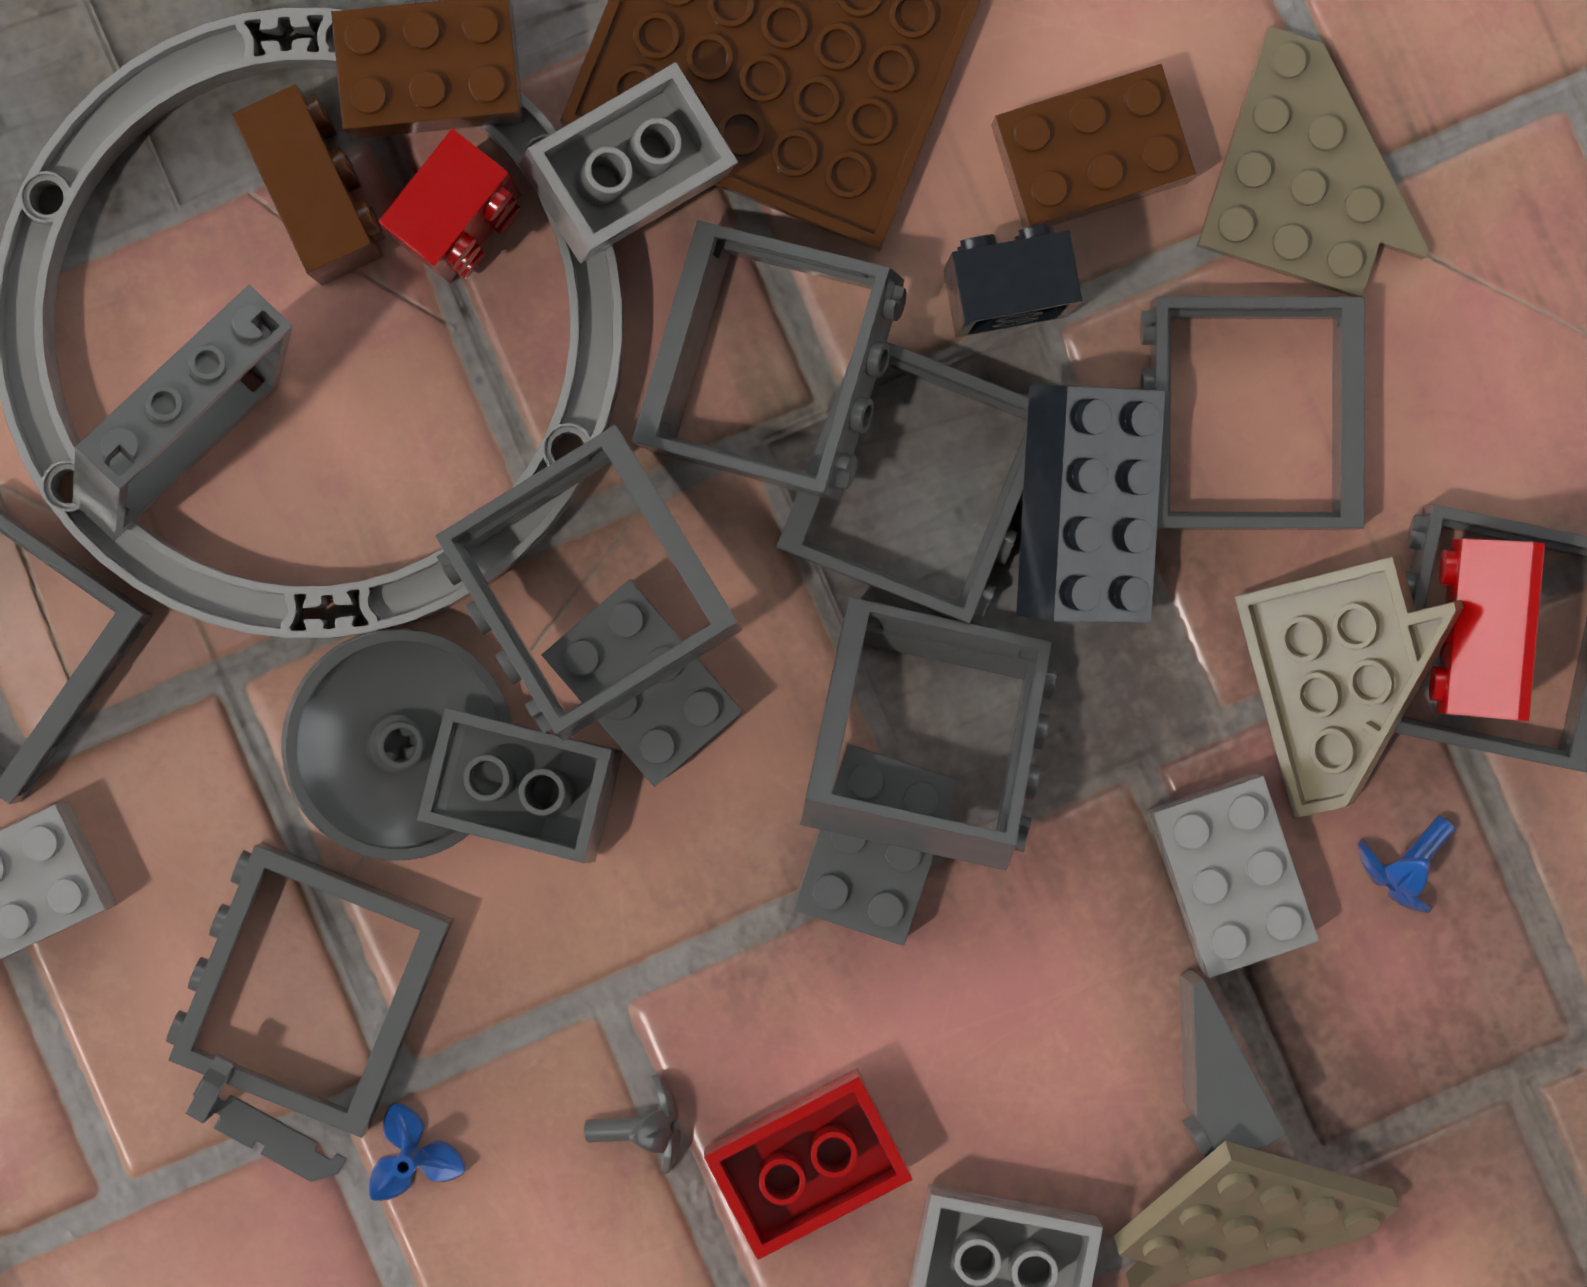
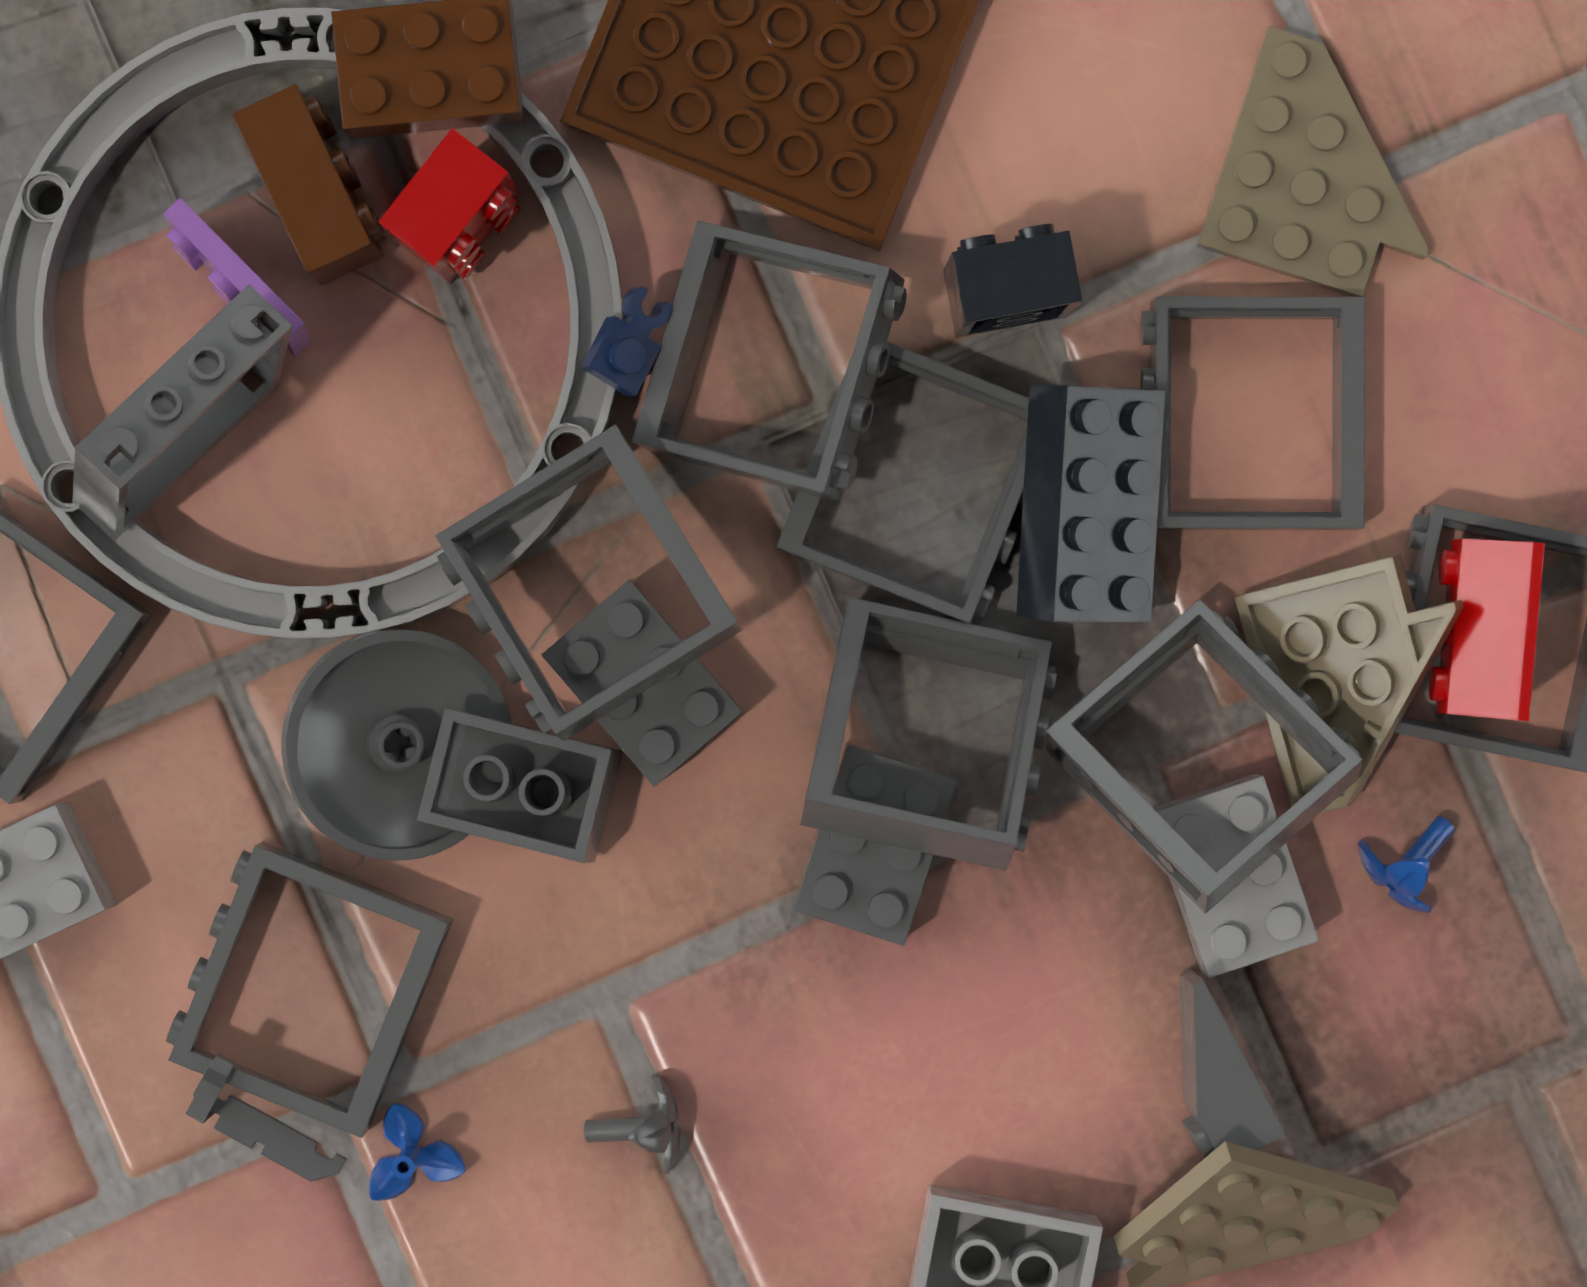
light grey brick [518,62,738,264] -> none
red brick [704,1068,913,1261] -> none
reddish brown brick [991,64,1196,228] -> none
none -> medium lavender plate [163,198,311,357]
none -> dark blue plate [580,286,672,396]
none -> dark grey window [1046,599,1363,914]

